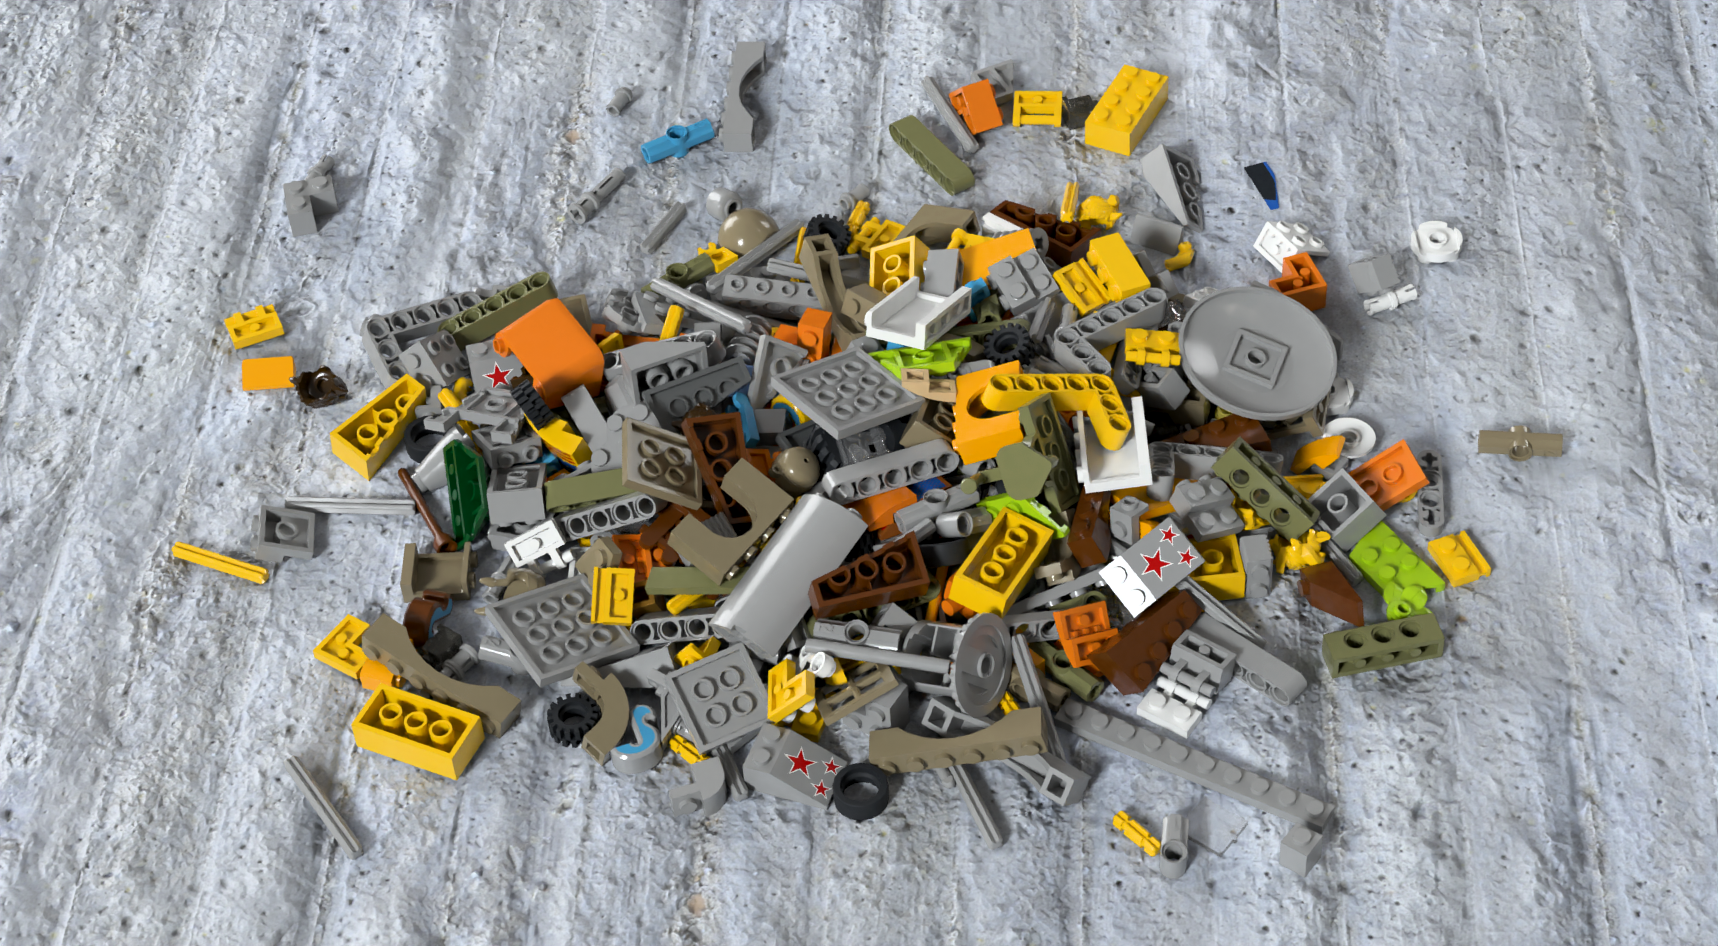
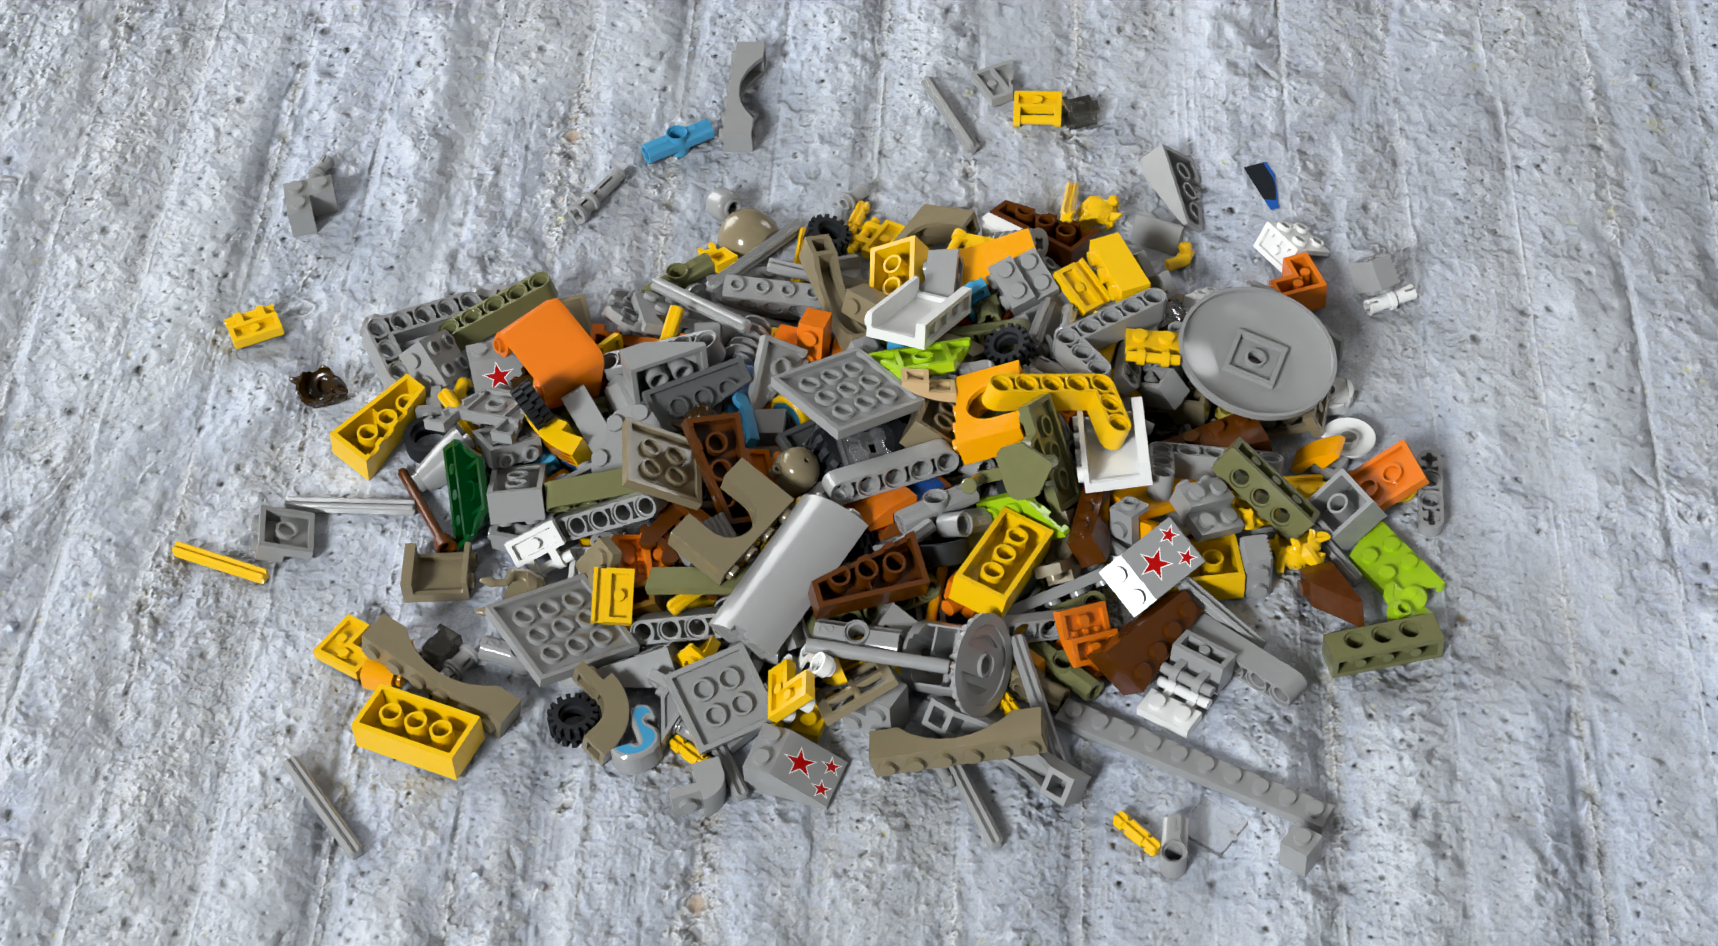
light orange slope [242,356,296,391] -> none
reddish brown animal [402,589,453,651] -> none
light grey axle [482,555,517,604] -> none
light grey pin [606,87,632,117] -> none
light grey axle [640,201,687,255] -> none
black tyre [832,763,889,821] -> none
olive beam [889,115,975,196] -> none
orange brick [949,79,1003,135] -> none
yellow brick [1085,64,1169,156] -> none
white plate [1410,221,1463,264] -> none
yellow plate [1427,530,1491,588] -> none
dark tan piece [1478,425,1563,462] -> none

